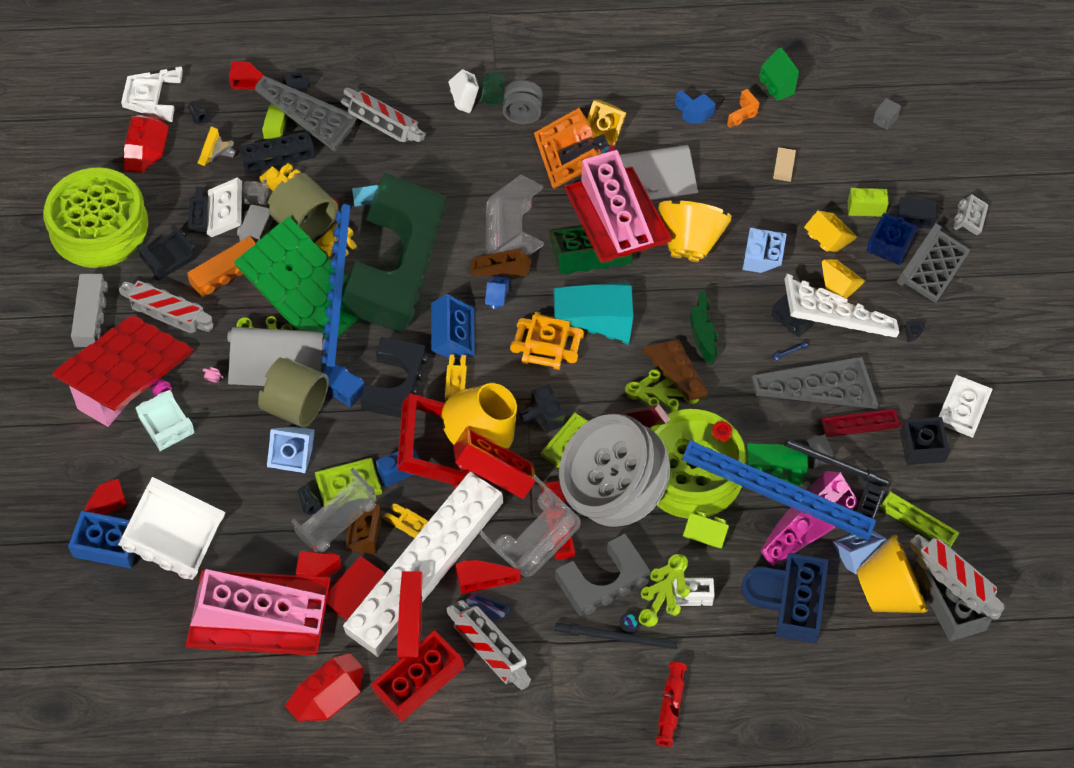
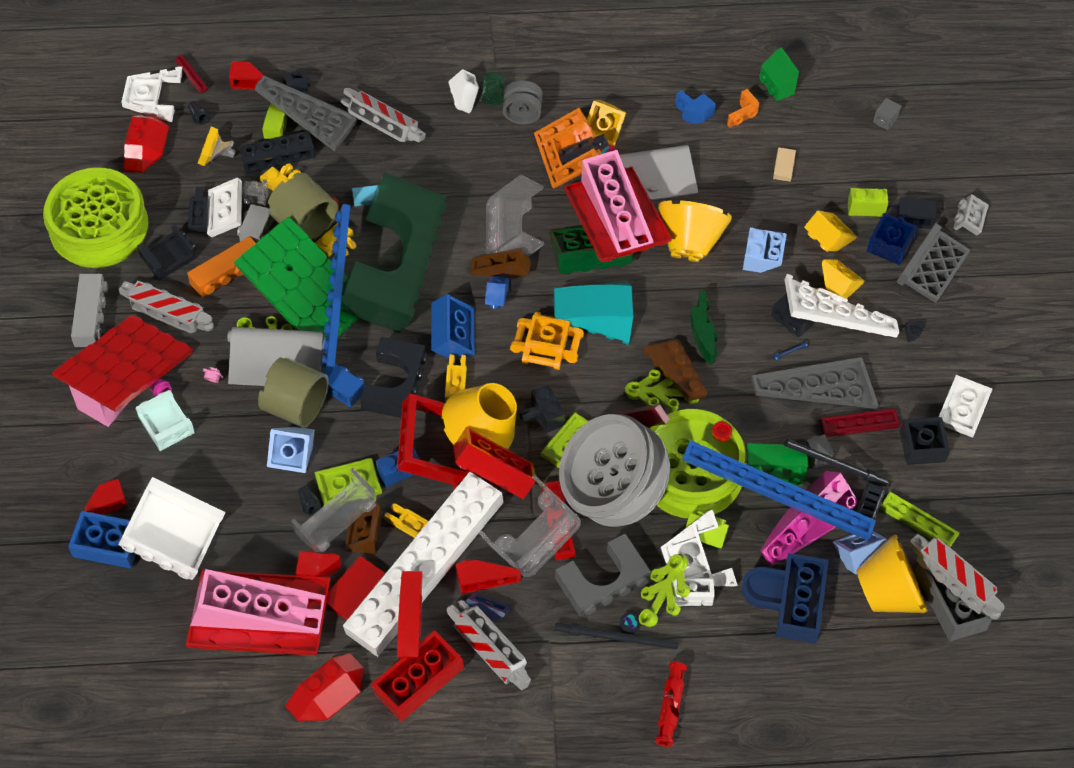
none -> dark red axle [175,55,207,93]
none -> white wing [660,510,737,586]

